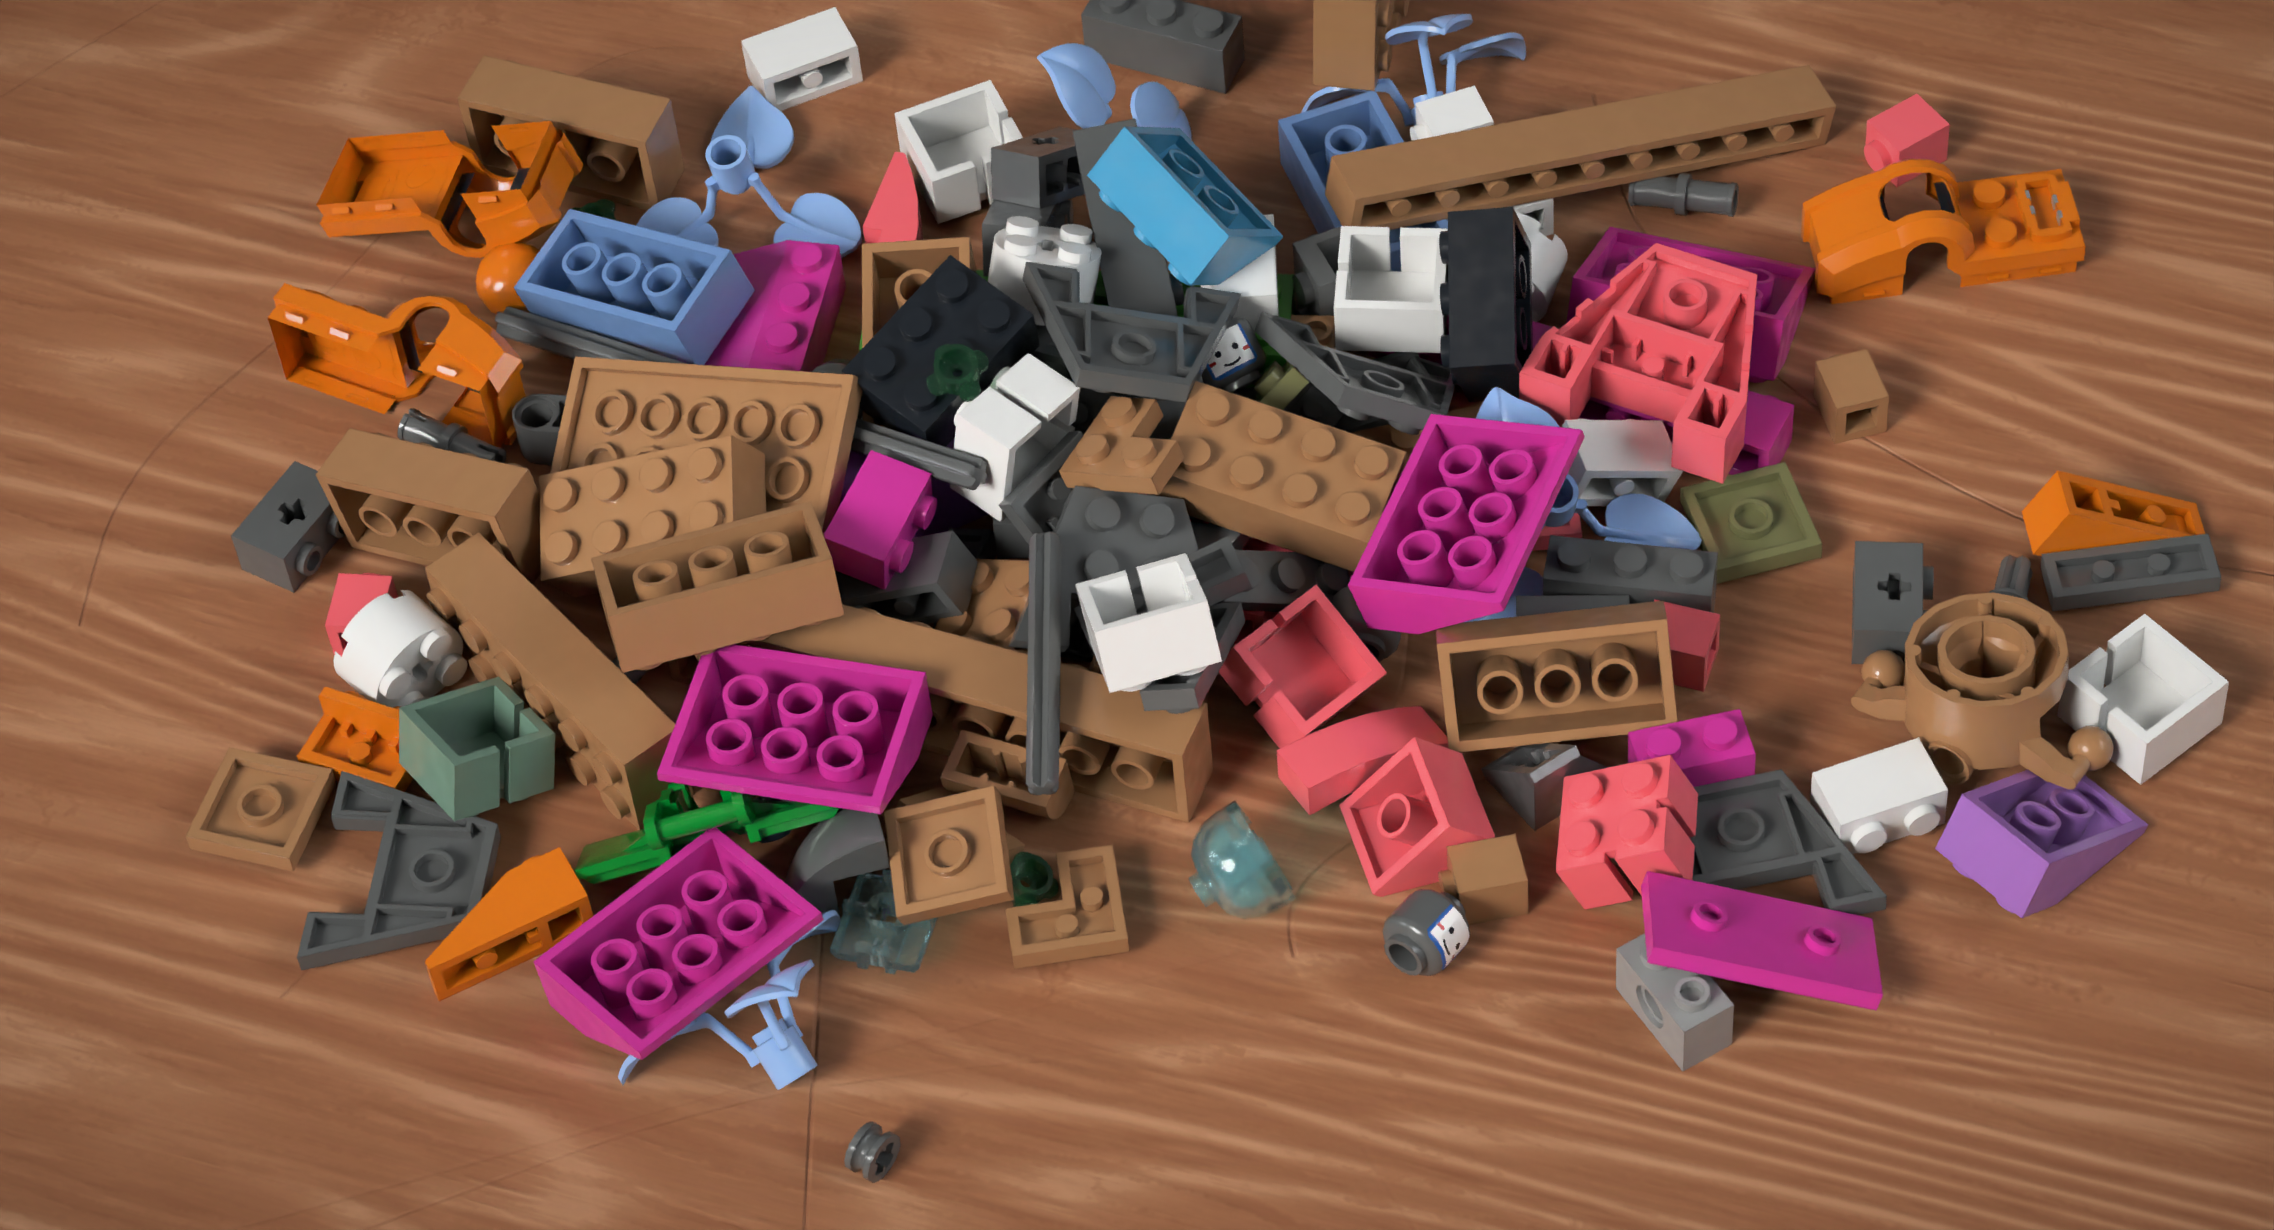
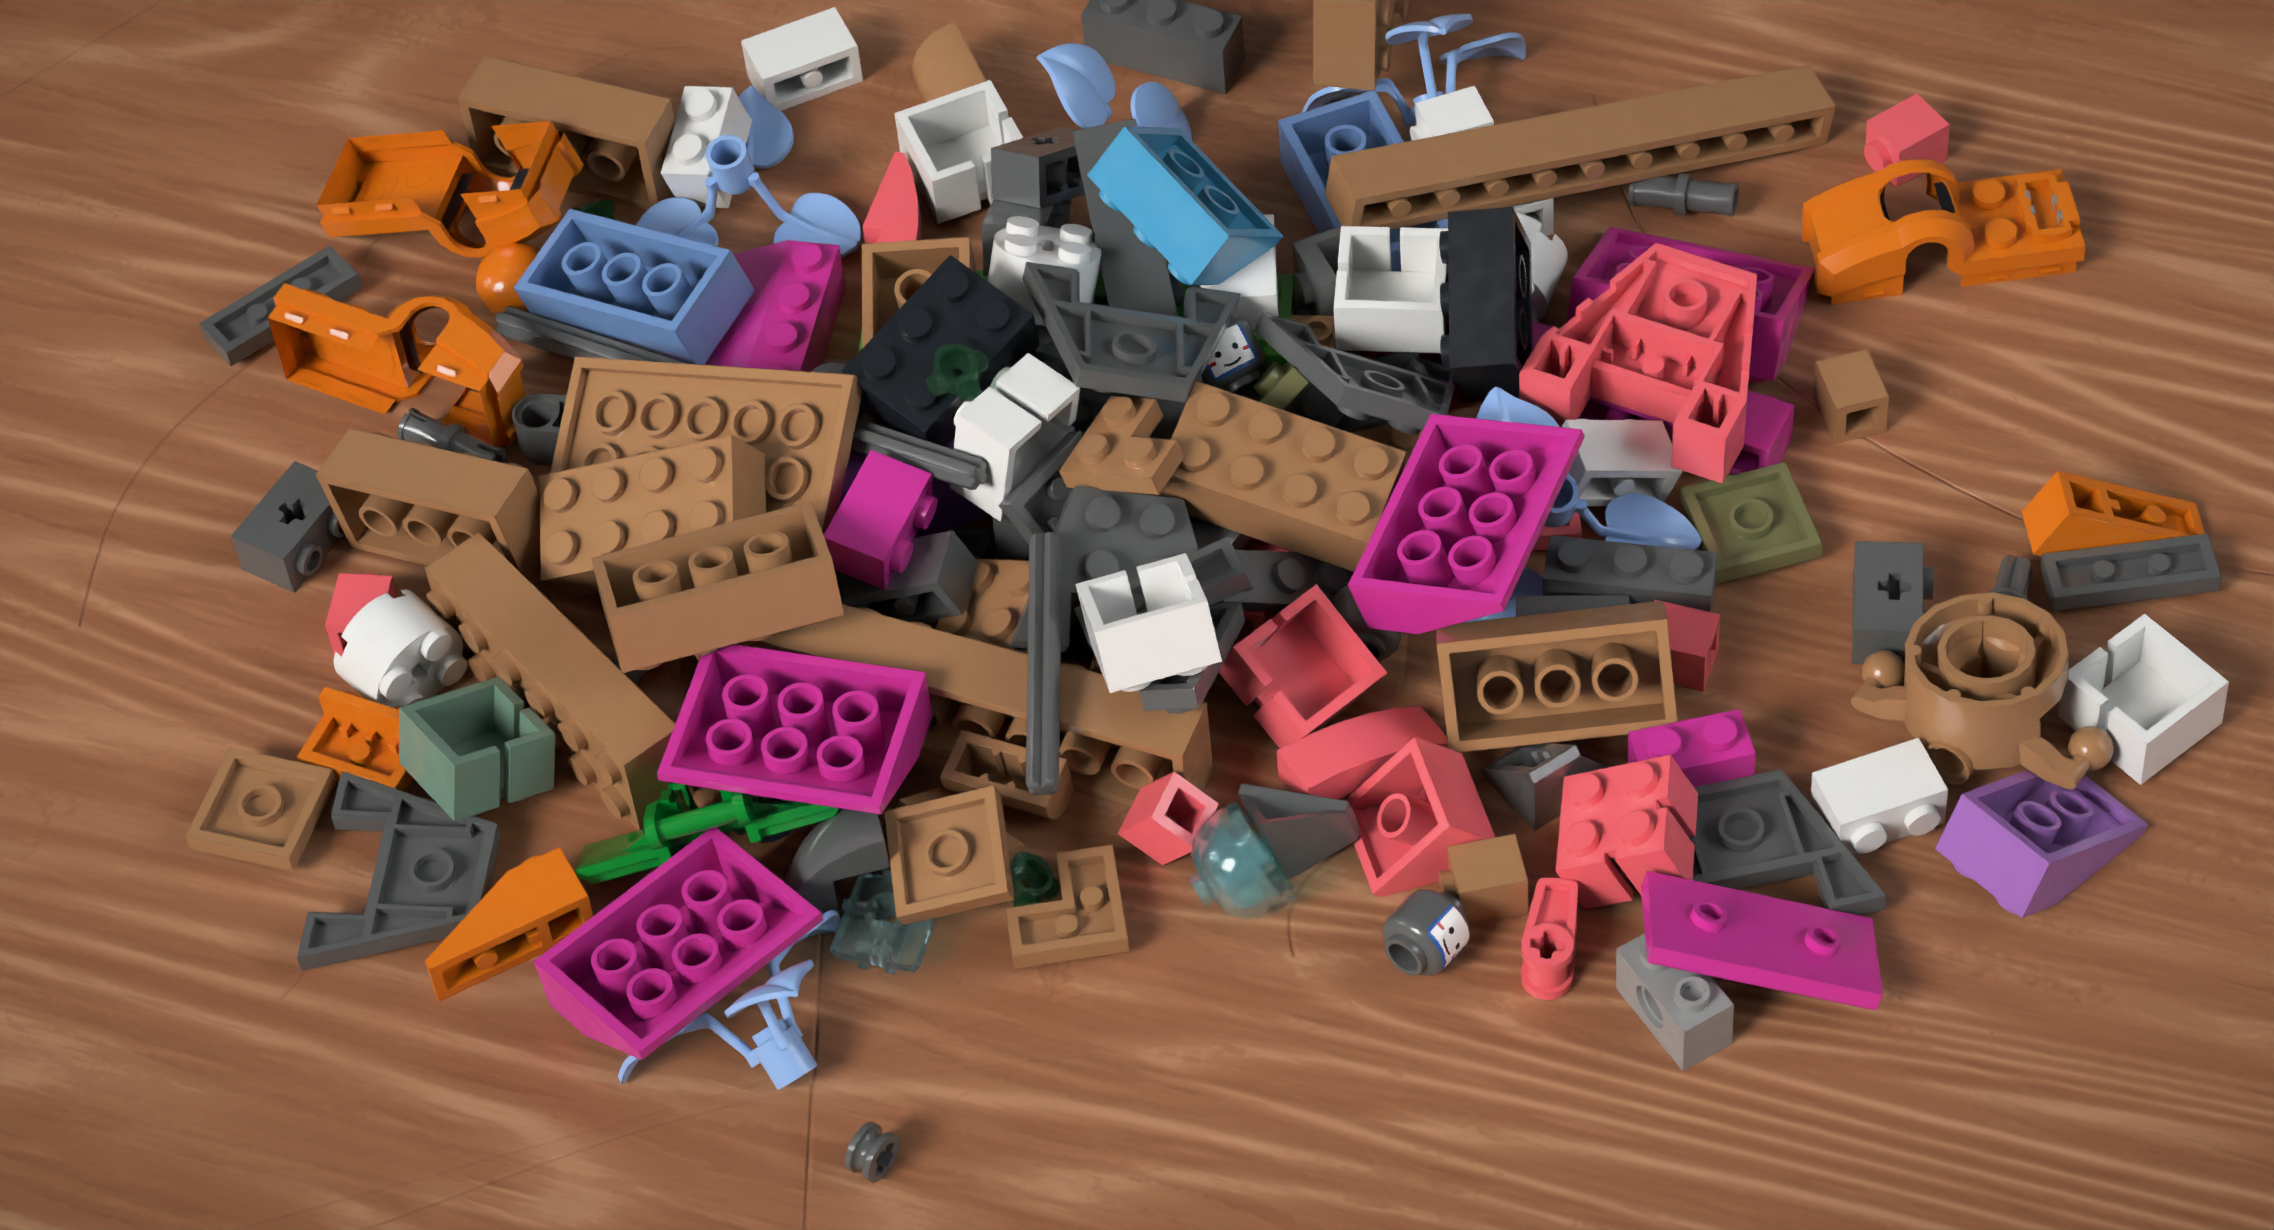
none -> dark grey plate [199,245,362,366]
none -> white brick [661,86,752,208]
none -> medium nougat brick [912,21,986,102]
none -> coral brick [1118,772,1219,866]
none -> dark grey slope [1238,784,1361,880]
none -> coral piece [1521,877,1578,1000]

